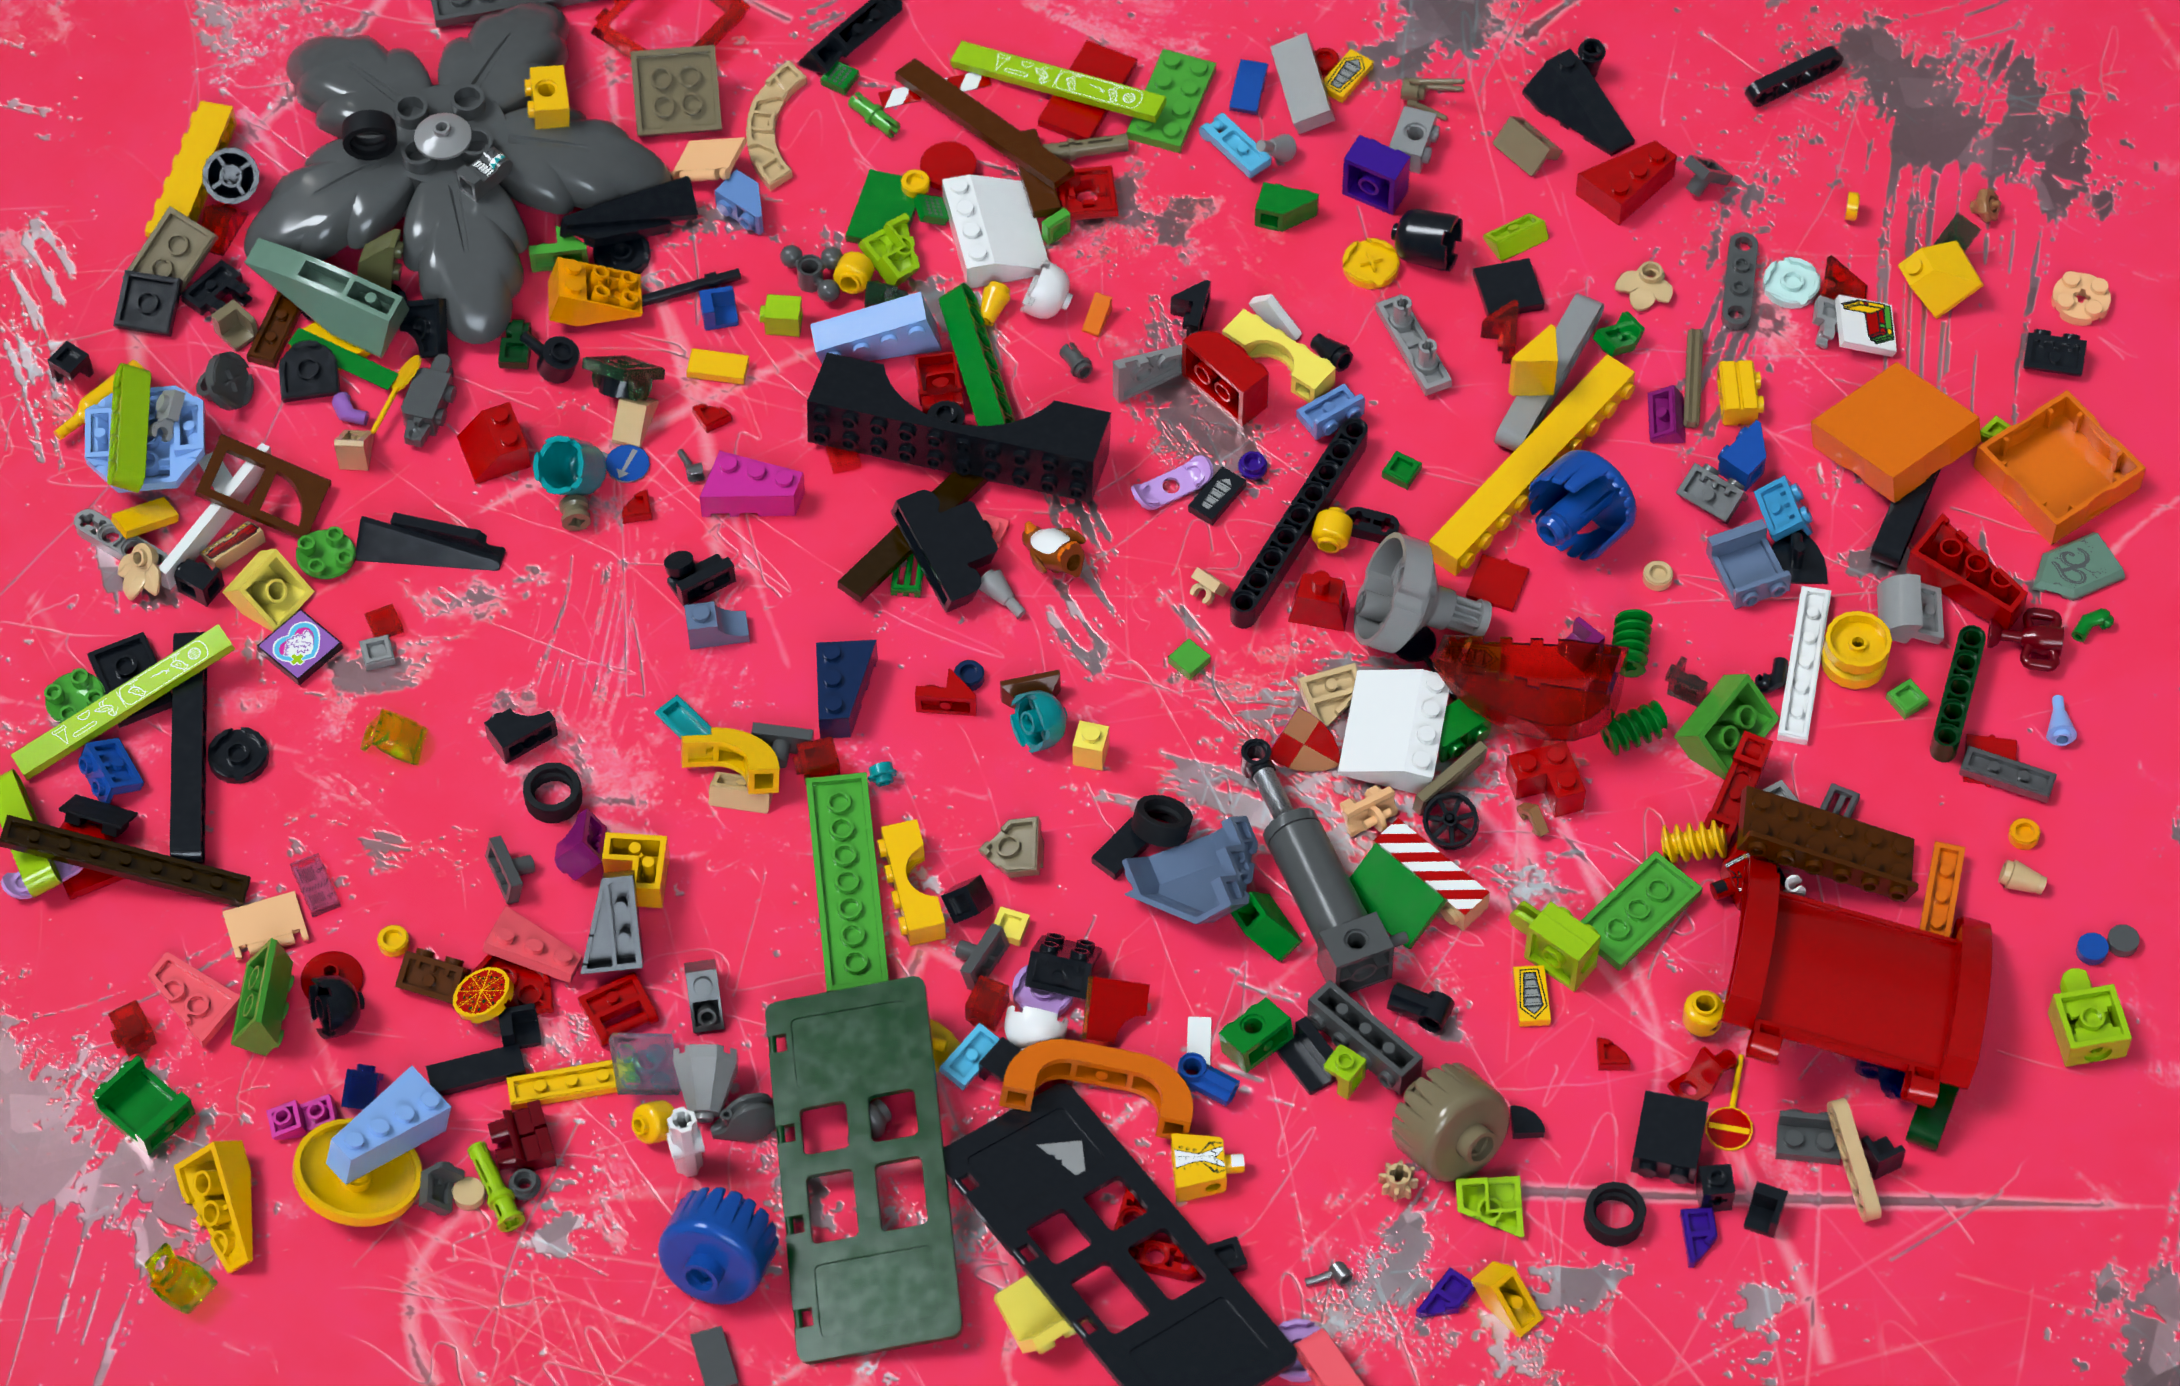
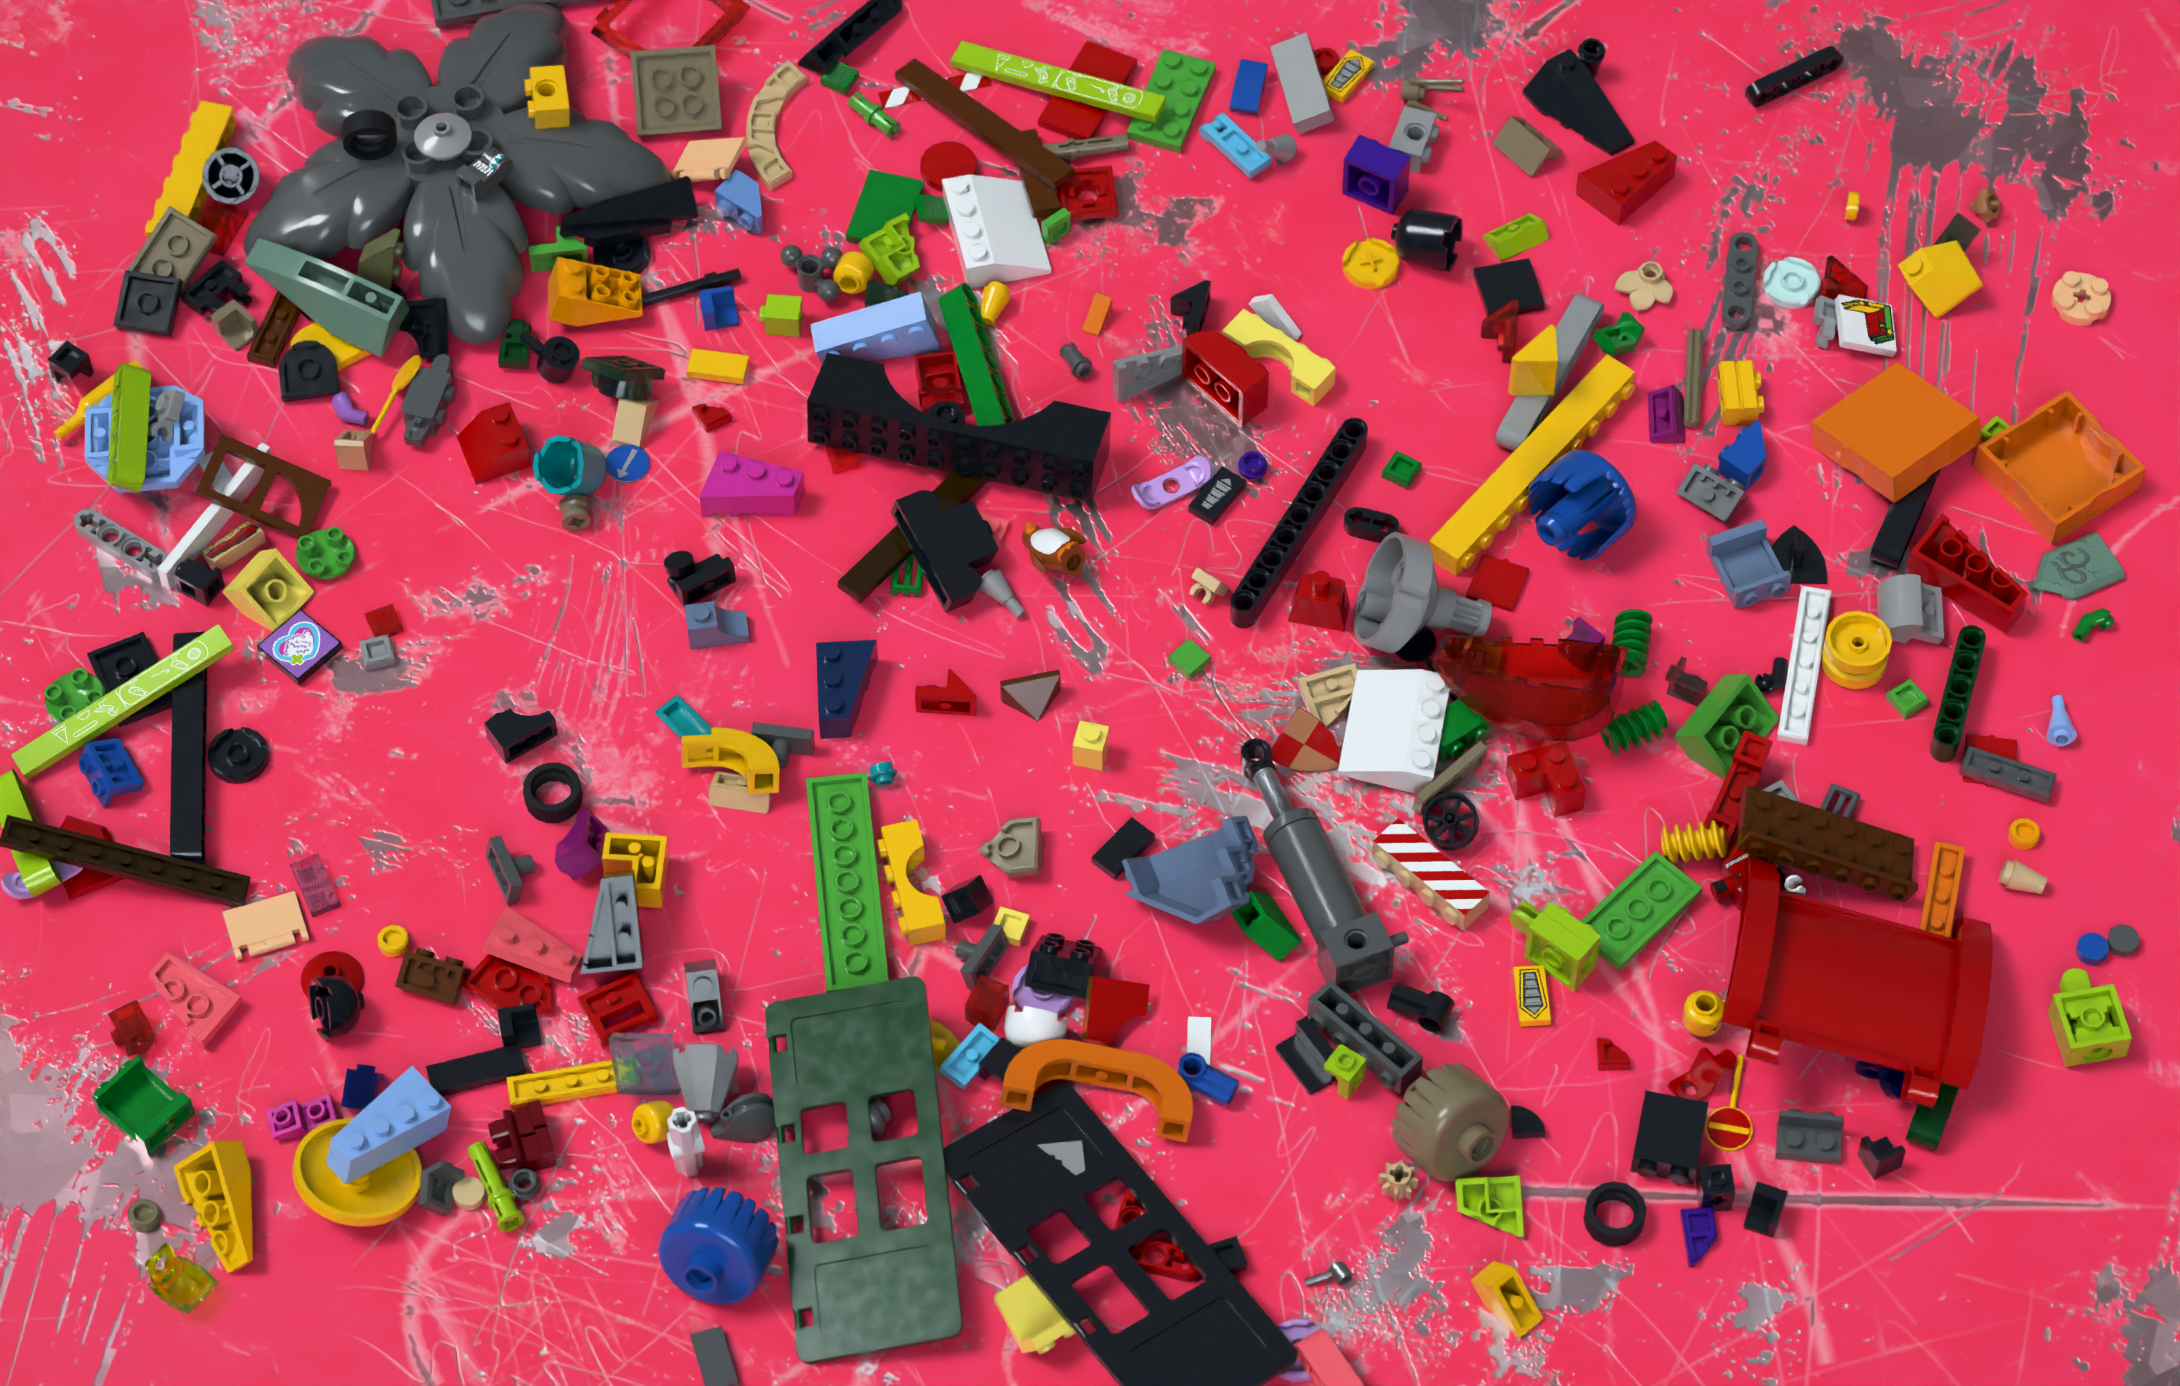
black piece [59,794,138,837] -> none
yellow tile [111,497,179,539] -> none
tan plate [118,543,161,601] -> none
dark grey tile [196,351,254,411] -> none
bright green slope [230,938,294,1056] -> none
green sticker [288,328,399,390] -> none
black wedge [356,512,506,571] -> none
piece [360,709,428,765] -> none
tile [453,967,514,1023] -> none
red tile [622,490,652,524] -> none
flat silver hand [677,449,704,482] -> none
clear red brick [792,736,840,785] -> none
yellow tile [901,169,930,198] -> none
dark blue tile [954,660,984,691] -> none
teal cylinder [1010,690,1067,753] -> none
white cylinder [1020,259,1073,319] -> none
black tyre [1131,795,1193,847] -> none
yellow torso [1171,1133,1245,1202] -> none
green brick [1219,997,1294,1073] -> none
green slope [1255,182,1319,232] -> none
medium blue bracket [1296,383,1365,440] -> none
black cone [1310,334,1353,372] -> none
yellow head [1311,507,1353,553] -> none
light nougat hips [1340,785,1398,837] -> none
green tile [1349,843,1448,949] -> none
light grey plate [1375,294,1452,396] -> none
dark purple tile [1416,1267,1476,1318] -> none
medium nougat tile [1517,802,1550,837] -> none
tan tile [1642,561,1673,591] -> none
dark grey tile [1683,155,1733,197] -> none
dark azure bracket [1753,475,1813,542] -> none
tan beam [1827,1098,1882,1222] -> none
dark red piece [1987,607,2064,672] -> none
black bracket [2023,329,2087,377] -> none
none -> dark tan tile [127,1199,160,1232]

